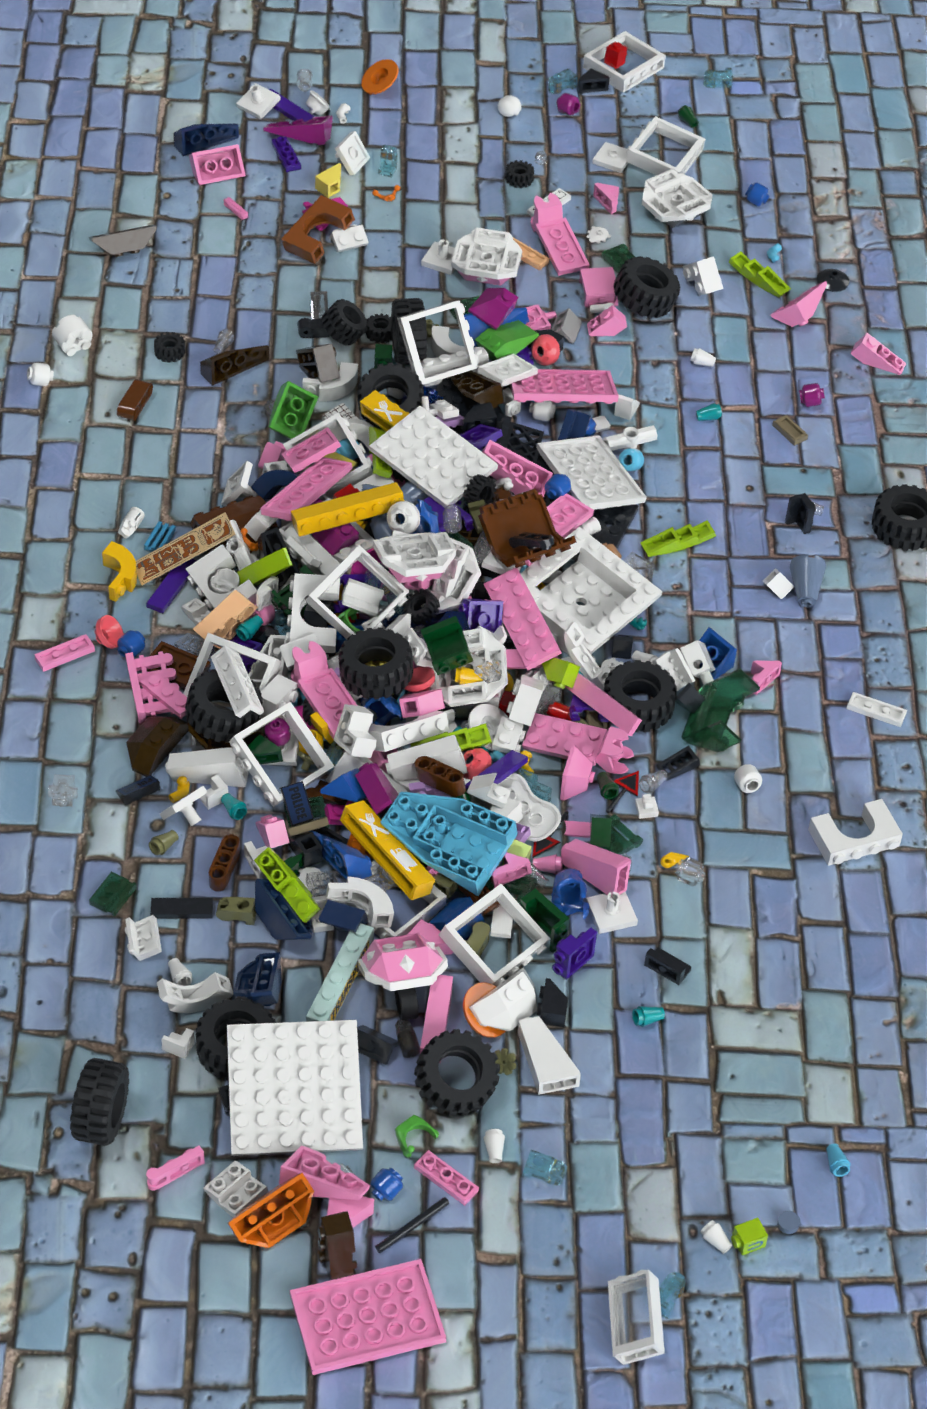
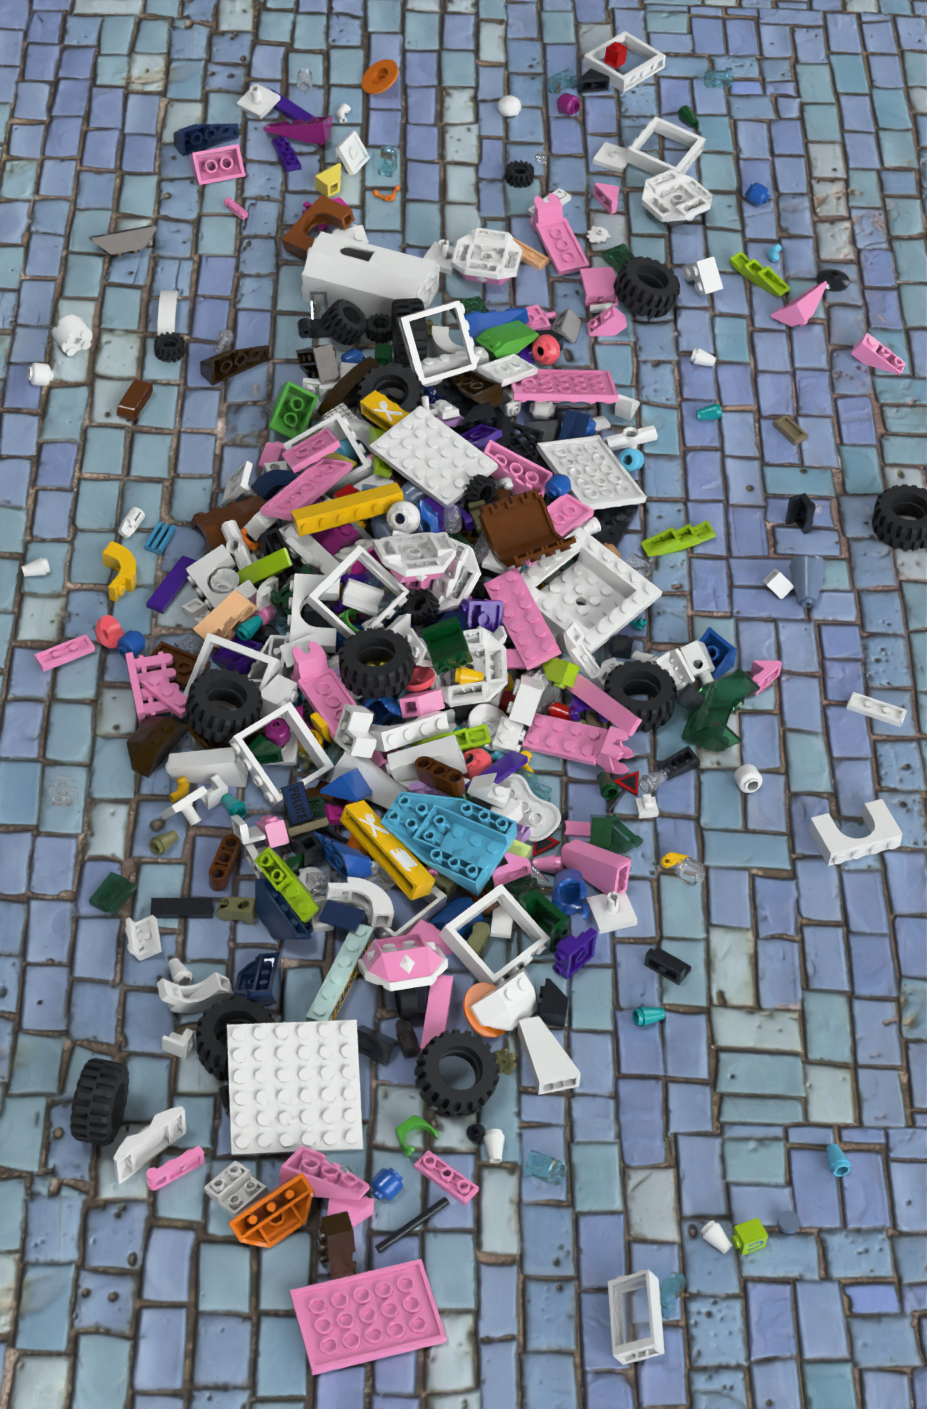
black slope [116,775,160,805] -> none
sticker [136,512,236,585] -> none
white fence [211,646,264,718] -> none
white piece [306,90,330,116] -> none
magenta slope [355,762,399,815] -> none
magenta slope [468,288,519,330] -> none
clear tile [474,659,502,683] -> none
black plate [509,532,555,550] -> none
bright pink slope [560,746,595,801] -> none
magenta head [799,383,825,407] -> none
none -> white cone [22,557,51,577]
none -> white slope [113,1106,186,1185]
none -> white slope [157,290,178,336]
none -> white panel [230,815,266,845]
none -> white panel [301,231,440,318]
none -> dark brown slope [317,356,380,416]
none -> blue head [339,348,365,365]
none -> black hinge [466,1123,486,1142]
none -> black panel [524,420,562,442]

